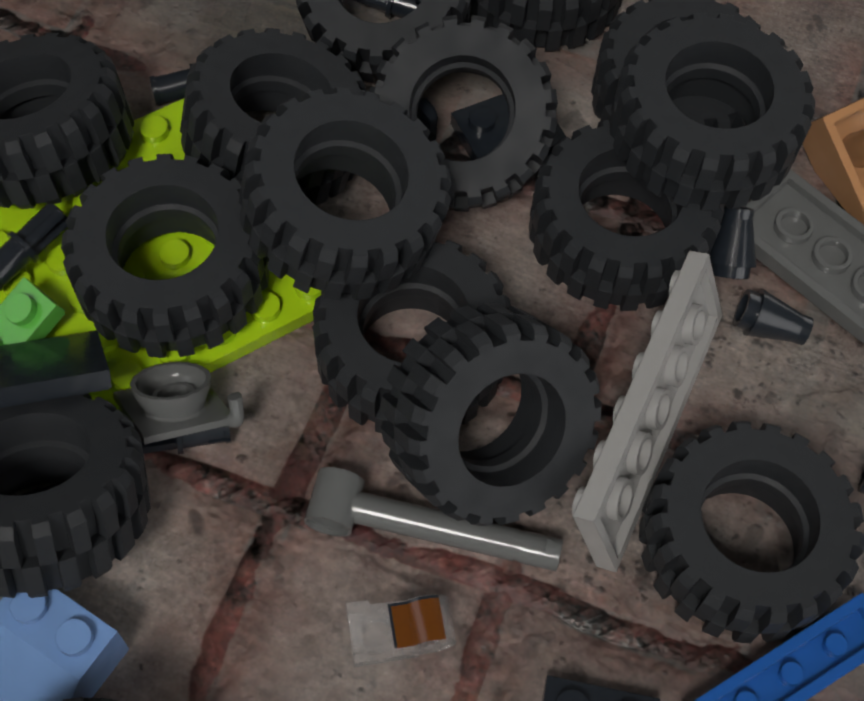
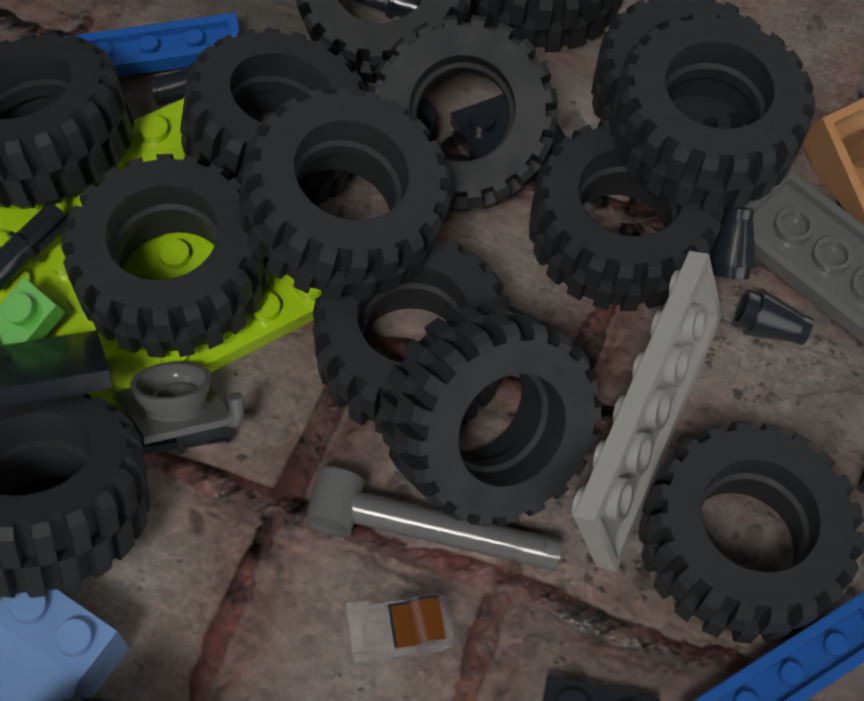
none -> blue plate [64,12,239,77]

